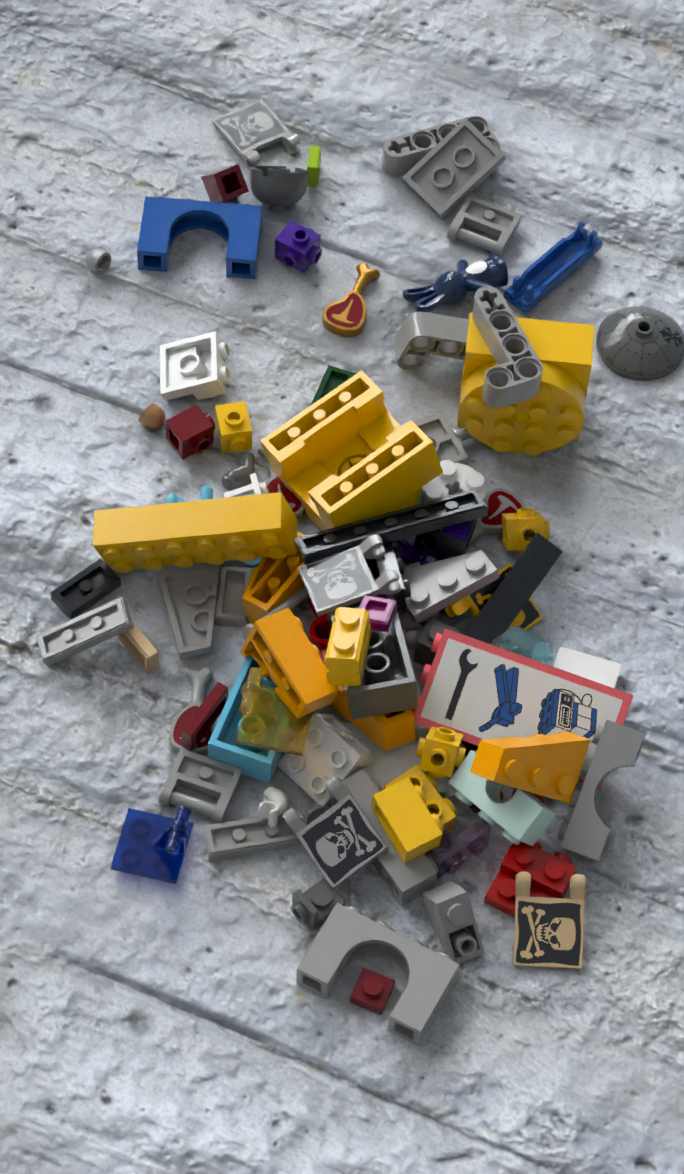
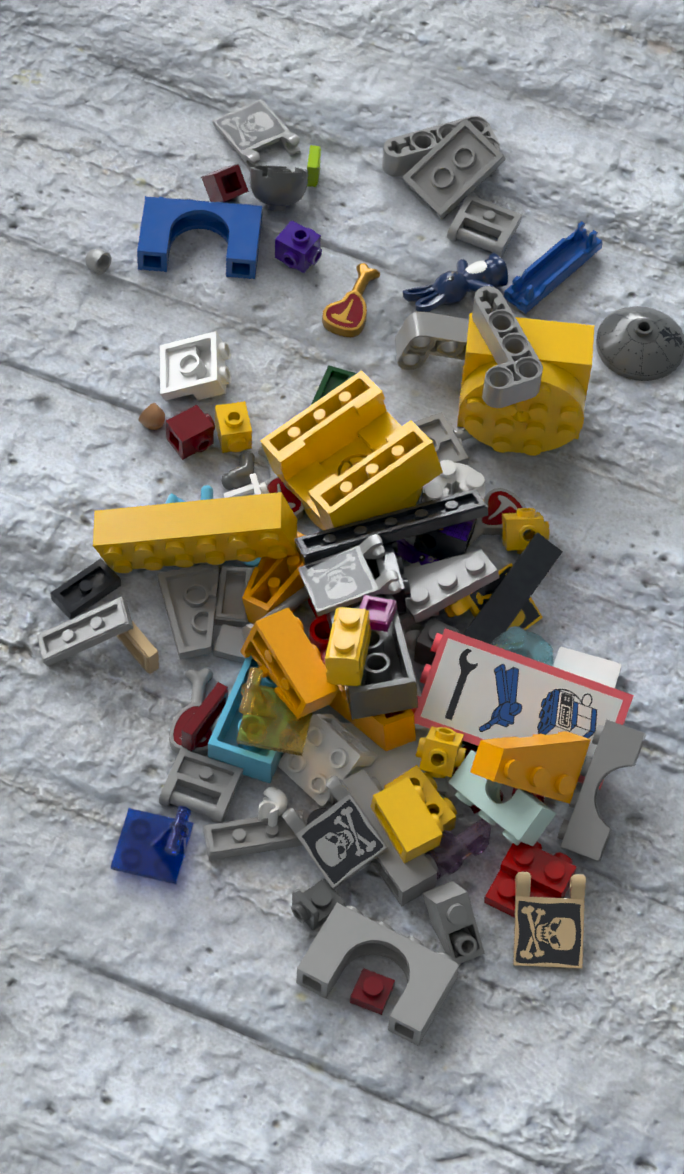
none -> light grey tile [213,624,246,663]

